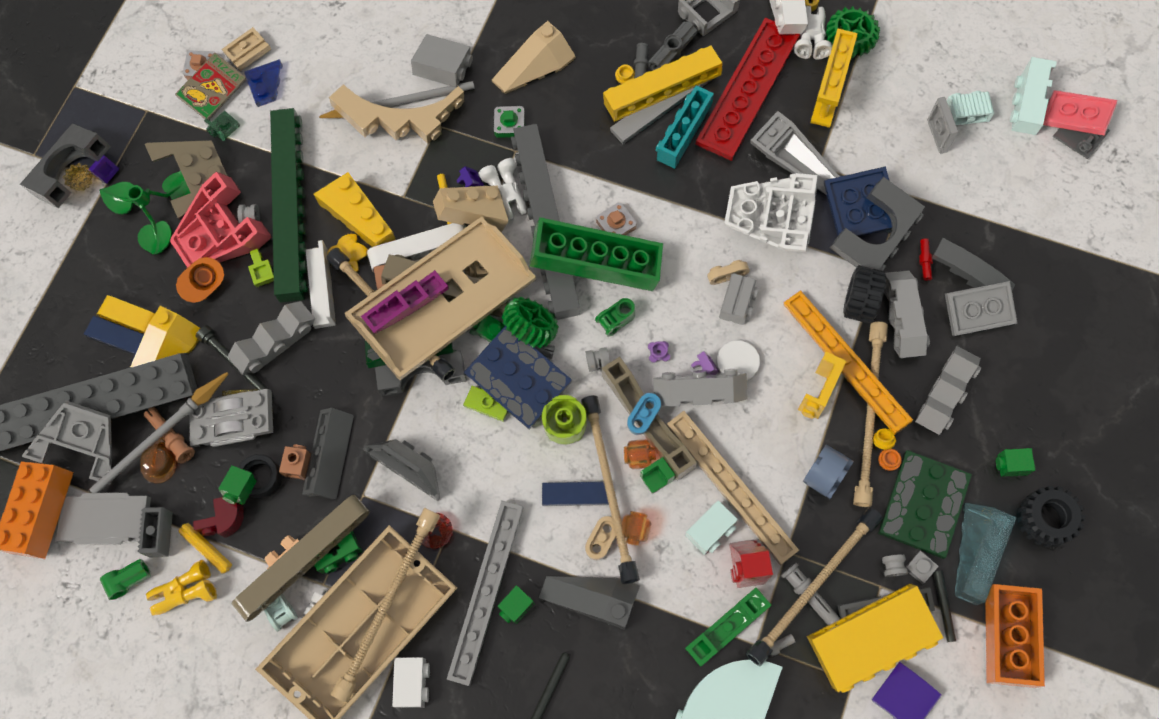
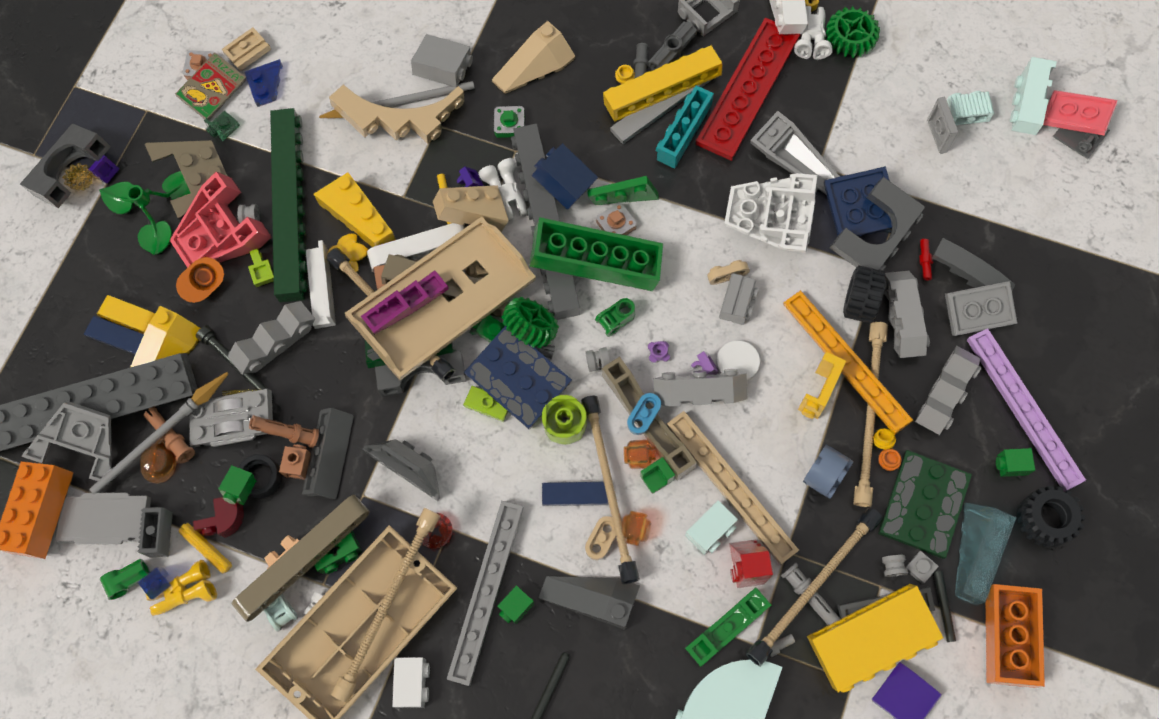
yellow fence [810,29,858,128] -> none
none -> clear blue bracket [137,567,171,600]
none -> nougat pin [249,415,319,448]
none -> dark blue brick [532,143,598,210]
none -> green wing [587,176,659,205]
none -> lavender plate [967,328,1086,492]

